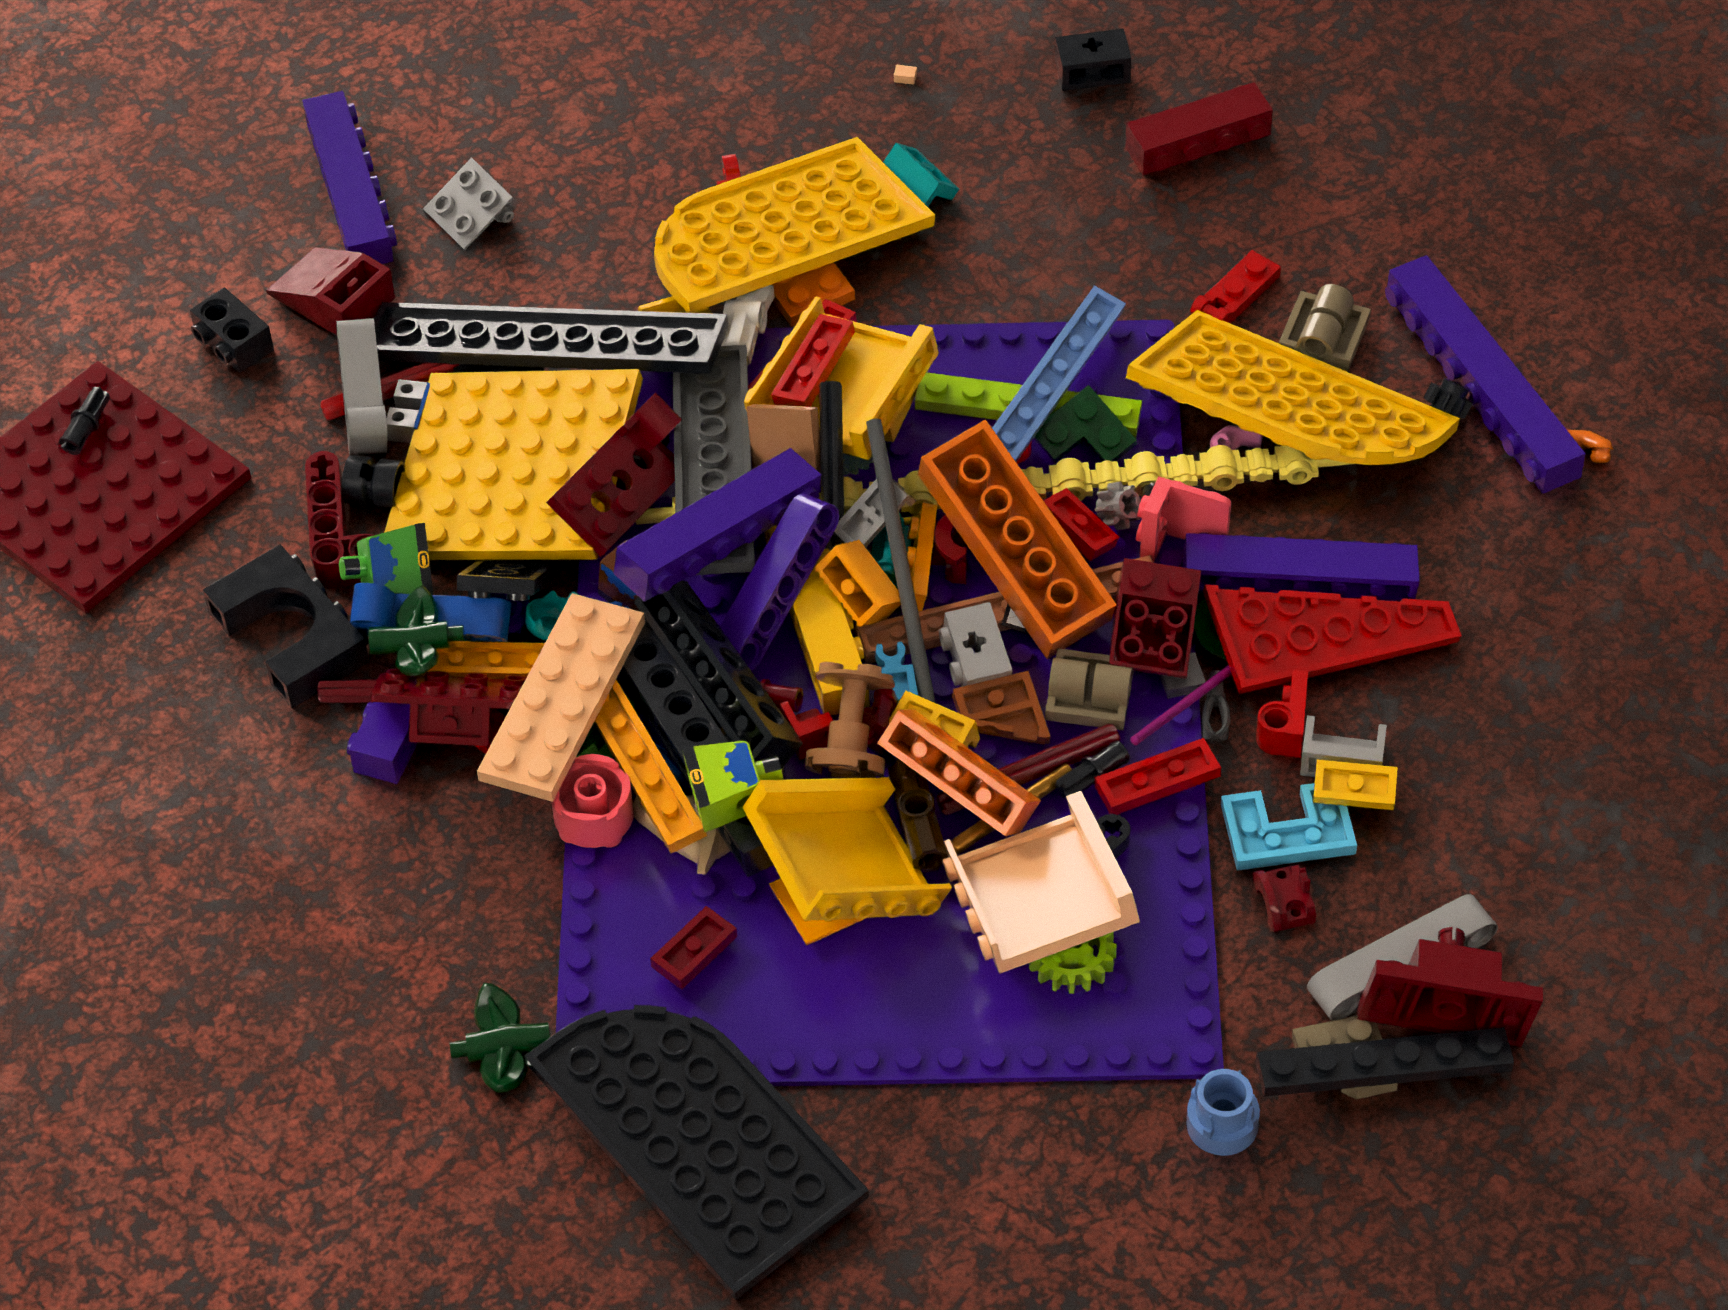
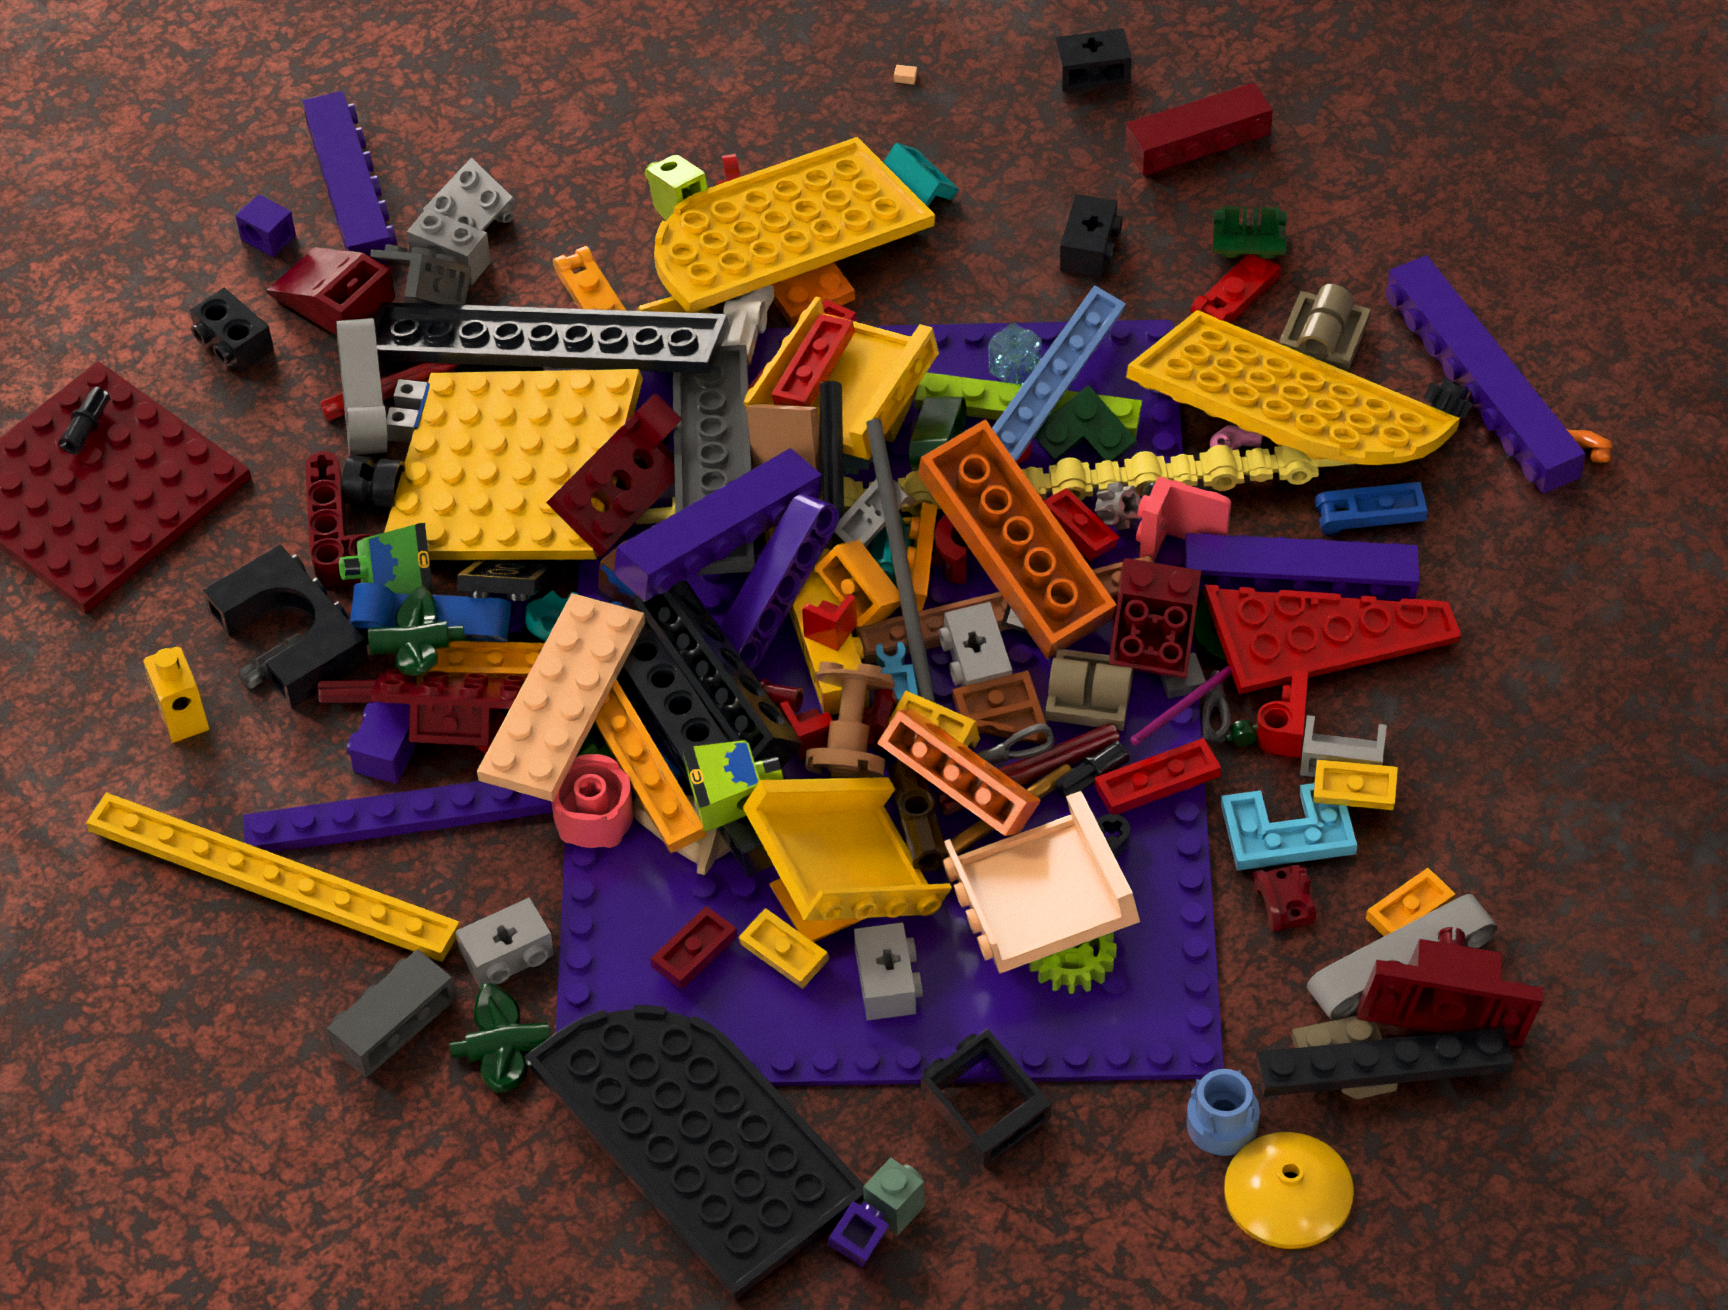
none -> yellow plate [86,792,461,962]
none -> yellow torso [143,647,210,743]
none -> dark purple brick [235,194,296,257]
none -> dark grey axle [238,633,304,689]
none -> dark purple plate [243,781,553,853]
none -> dark grey brick [327,949,456,1078]
none -> dark grey bracket [370,244,471,305]
none -> light grey brick [407,208,491,285]
none -> light grey brick [455,897,554,988]
none -> light orange plate [553,246,626,311]
none -> lime torso [645,155,708,220]
none -> yellow plate [739,908,829,989]
none -> red panel [802,594,858,651]
none -> dark purple brick [827,1201,889,1267]
none -> light grey brick [854,922,923,1021]
none -> sand green brick [863,1157,925,1236]
none -> dark green beam [909,397,967,470]
none -> black window [921,1029,1051,1168]
none -> dark grey piece [977,724,1055,765]
none -> clear light blue brick [988,322,1042,385]
none -> black brick [1060,194,1123,277]
none -> dark green hinge [1213,206,1287,259]
none -> yellow dish [1224,1132,1354,1249]
none -> dark green piece [1226,720,1257,747]
none -> blue plate [1315,482,1428,535]
none -> light orange plate [1366,868,1456,936]

